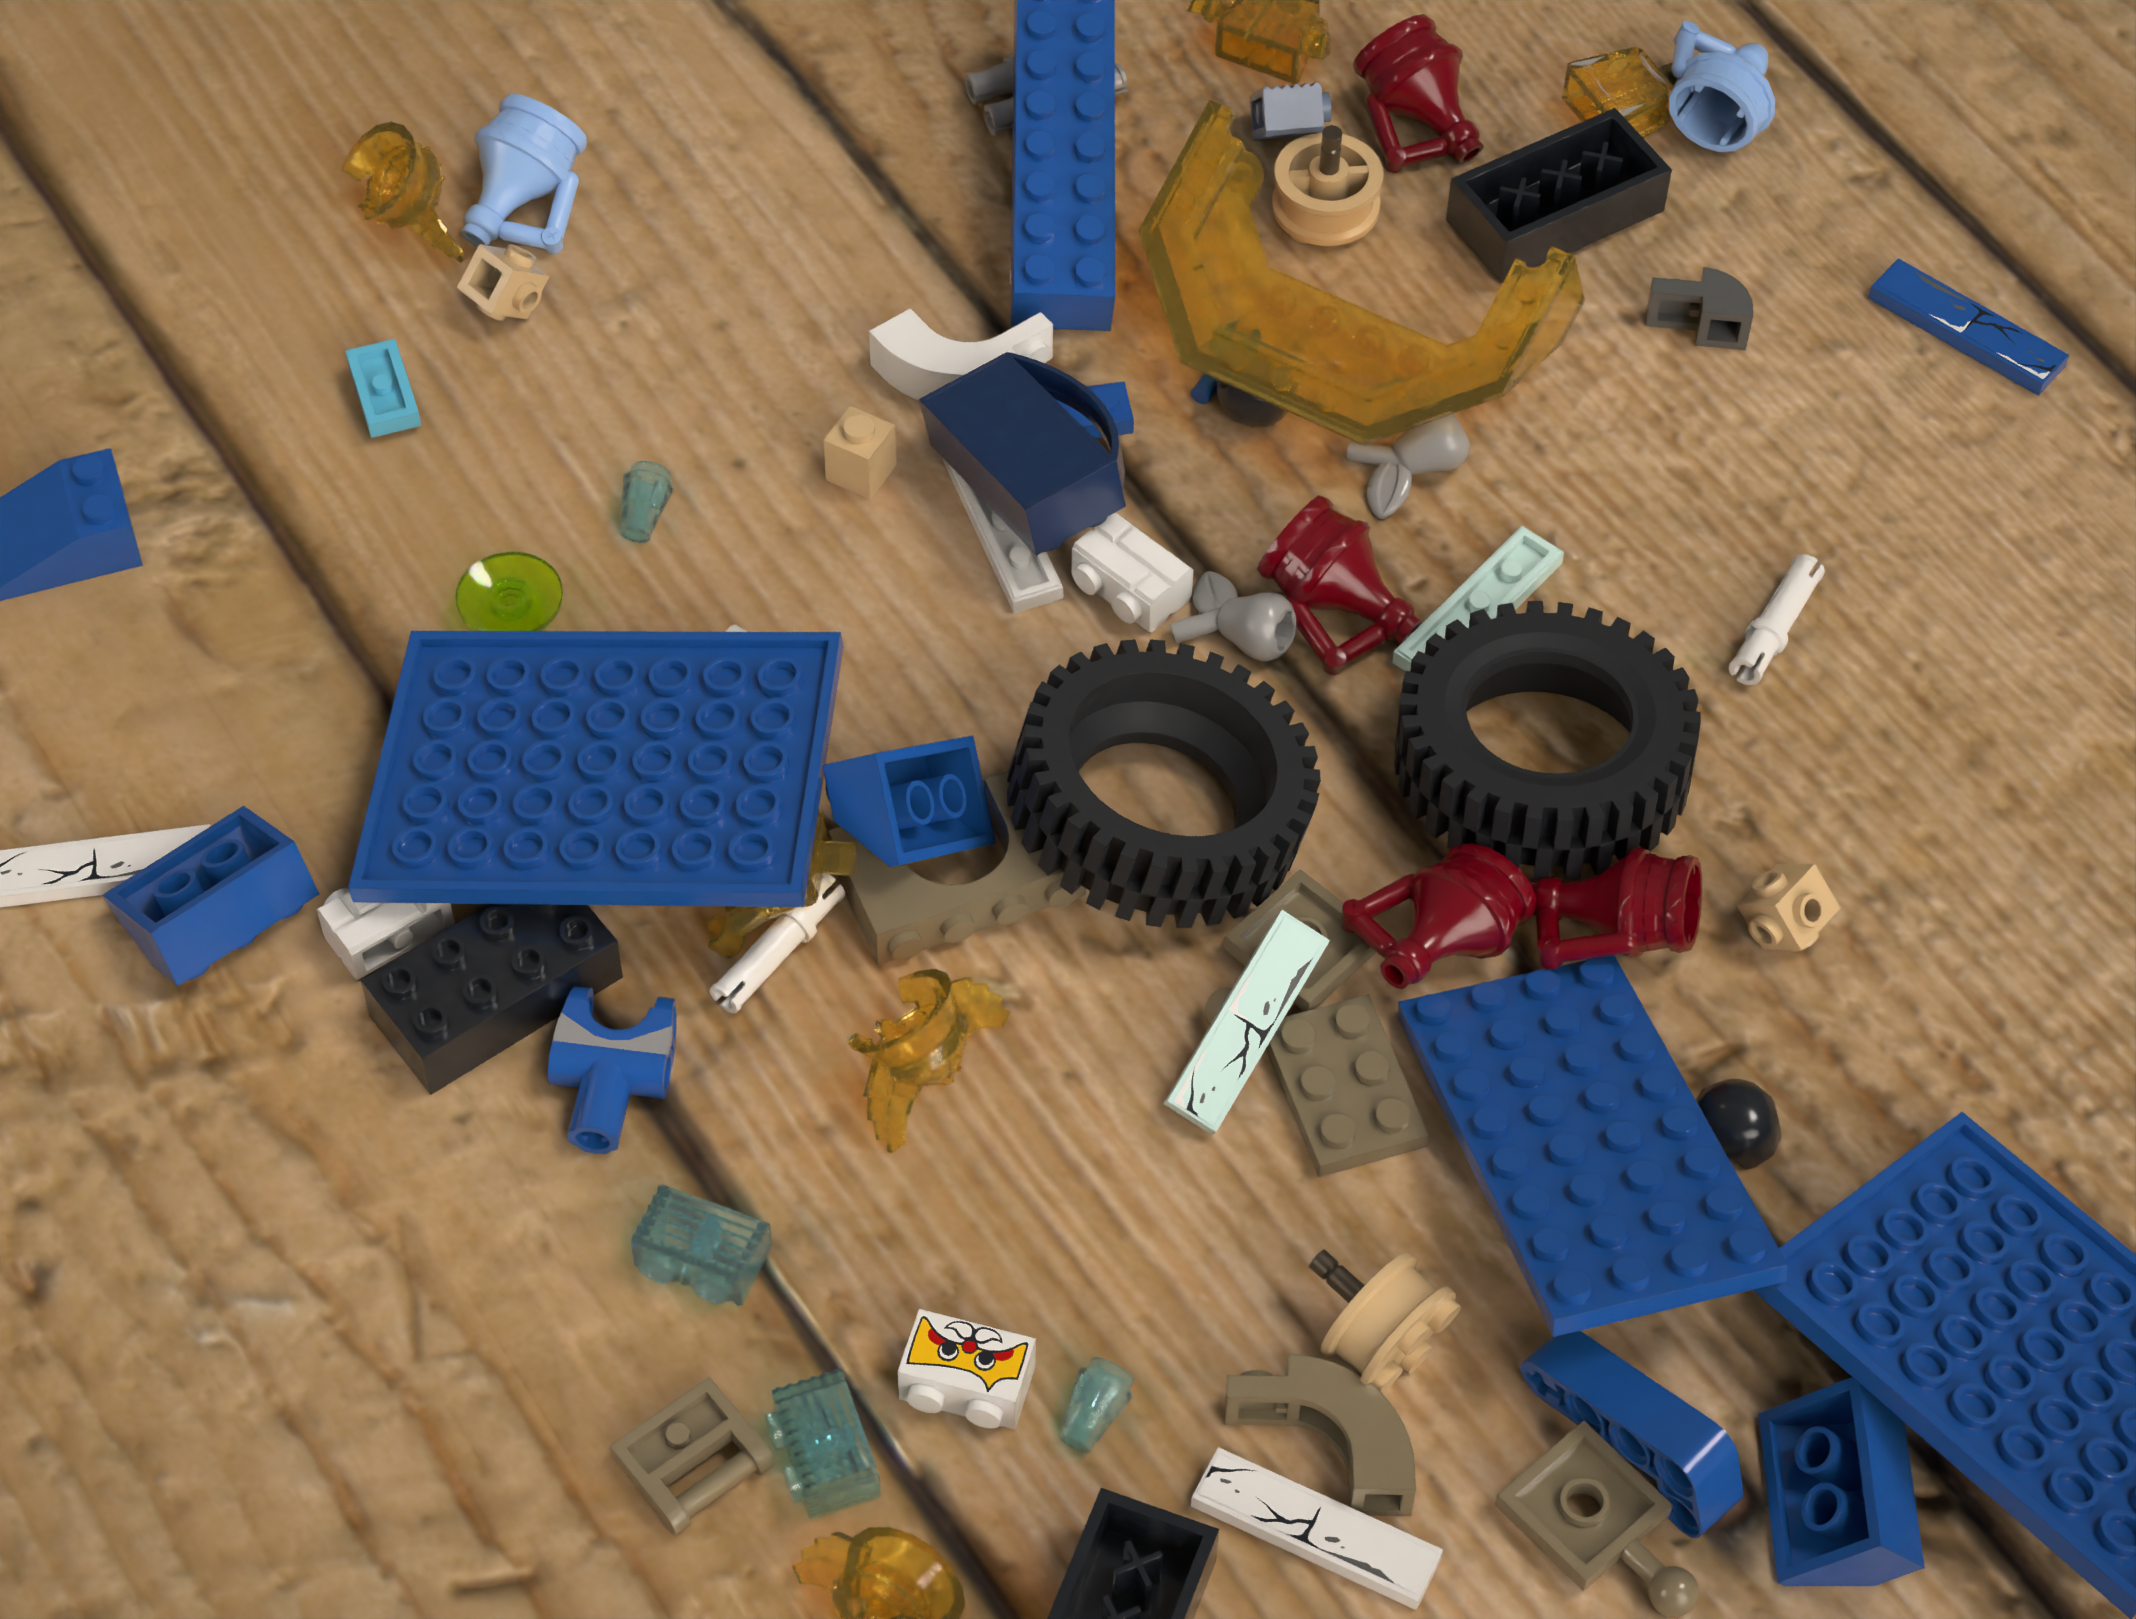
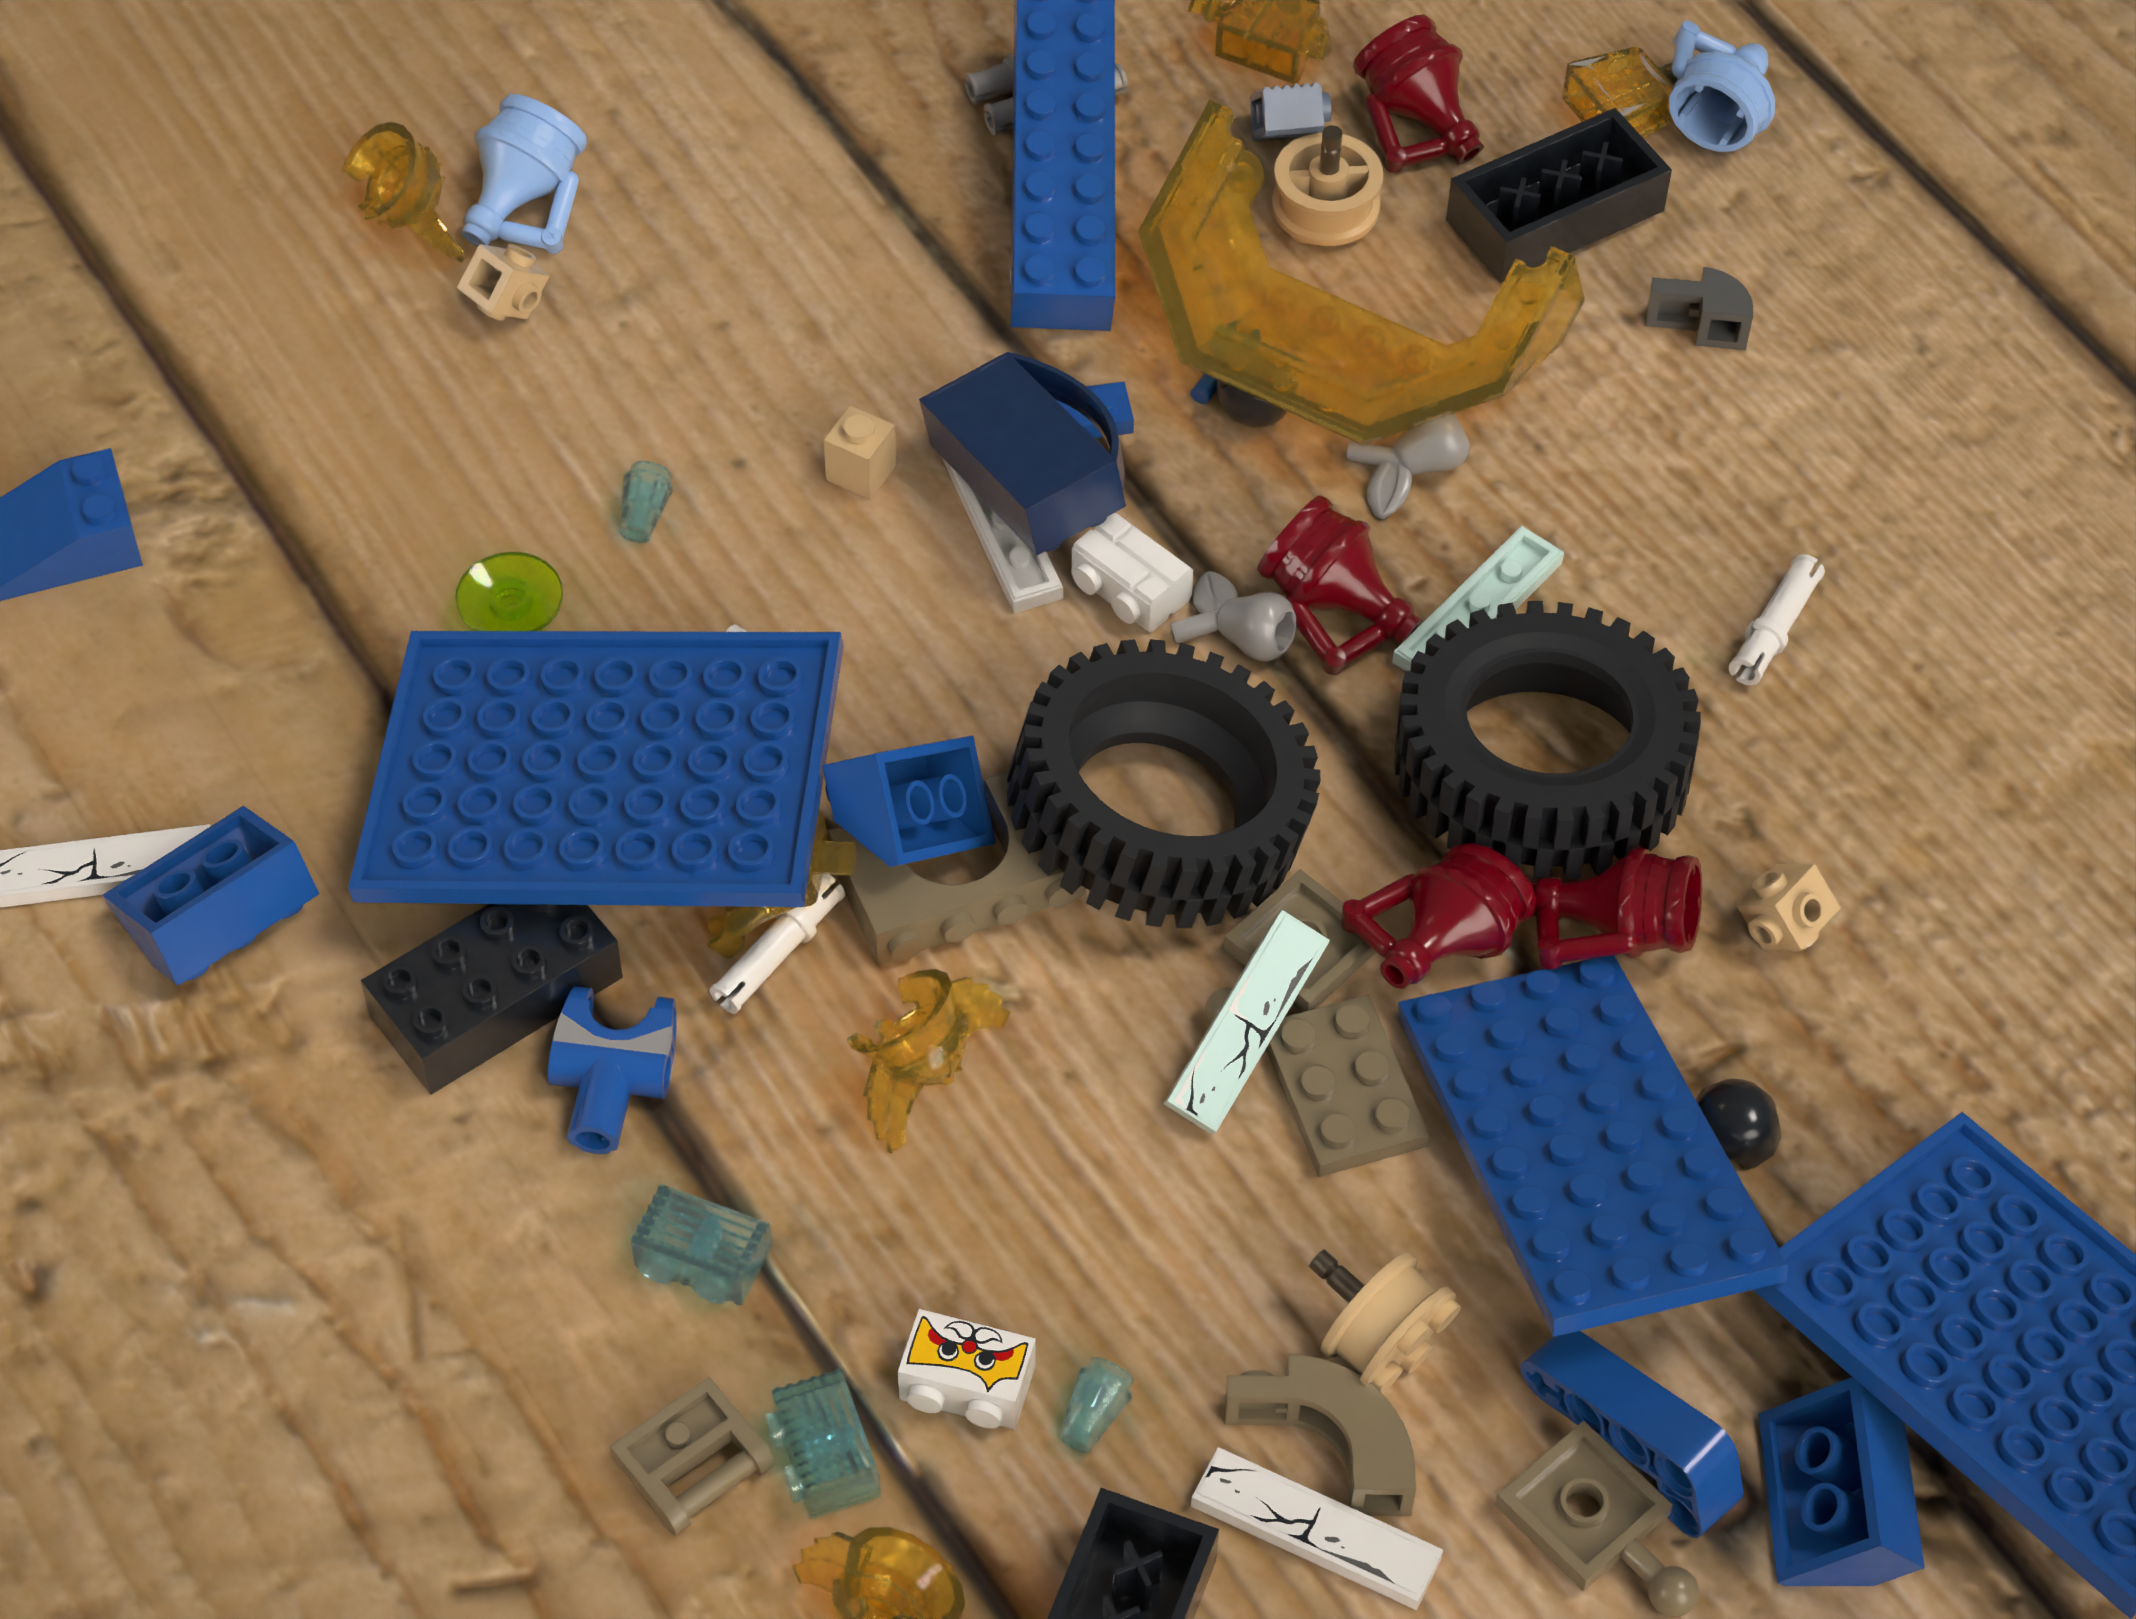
white brick [317,888,455,980] -> none
medium azure plate [345,339,421,438] -> none
white arch [869,308,1053,400] -> none
blue tile [1868,258,2069,396] -> none

